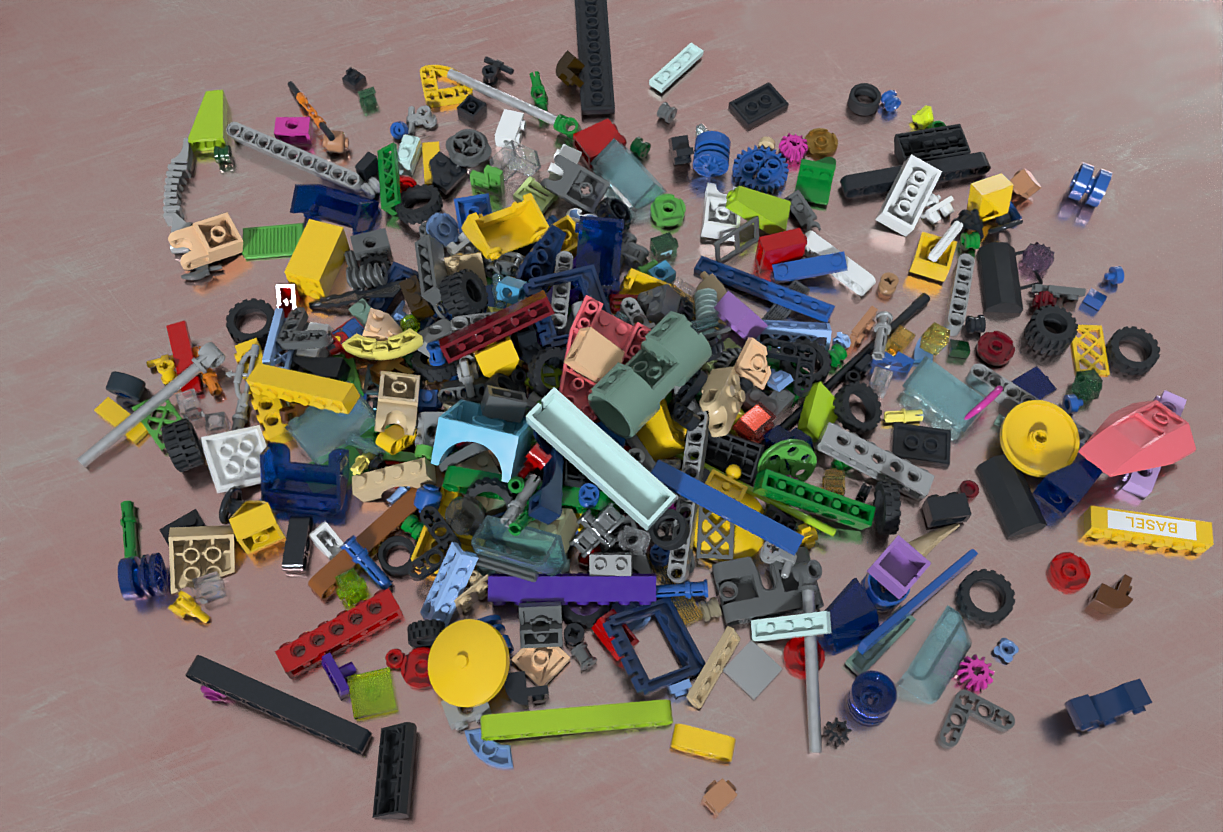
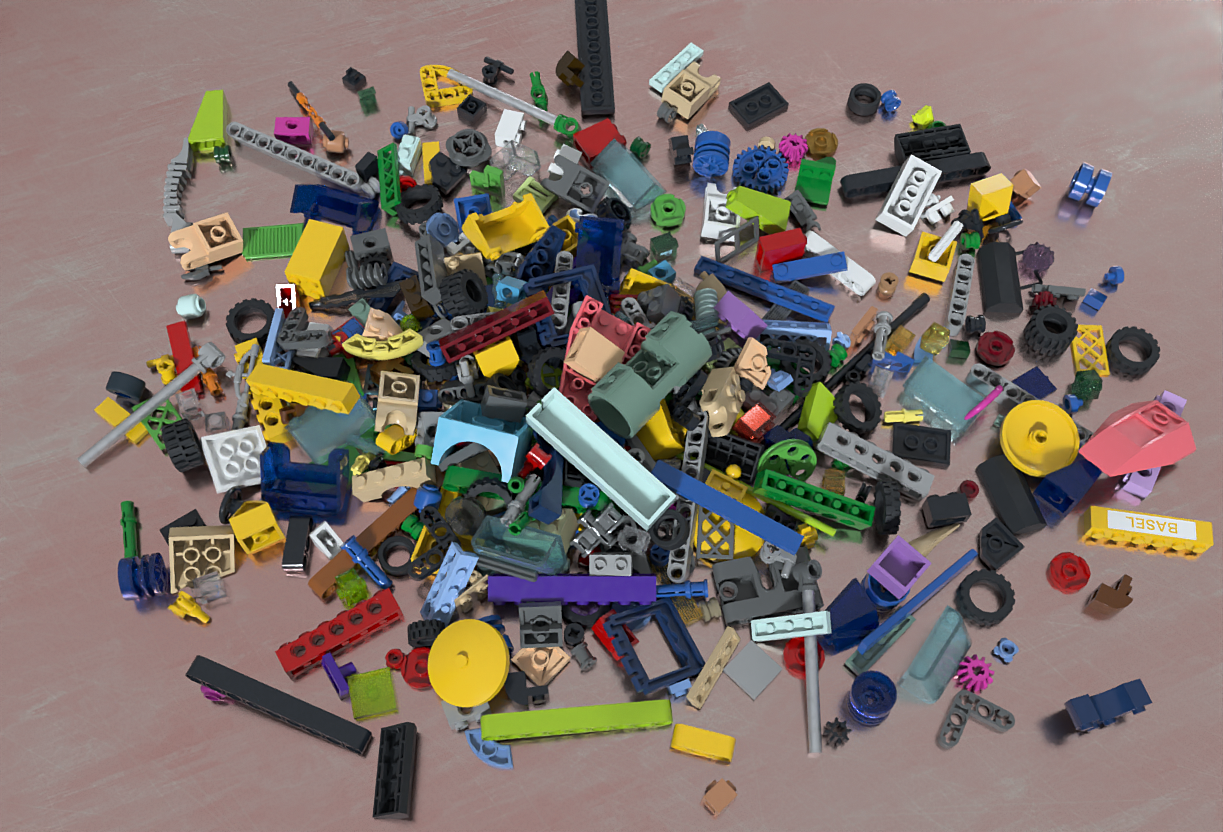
none -> light aqua head [176,294,206,319]
none -> tan brick [661,61,721,119]
none -> black plate [980,517,1025,571]

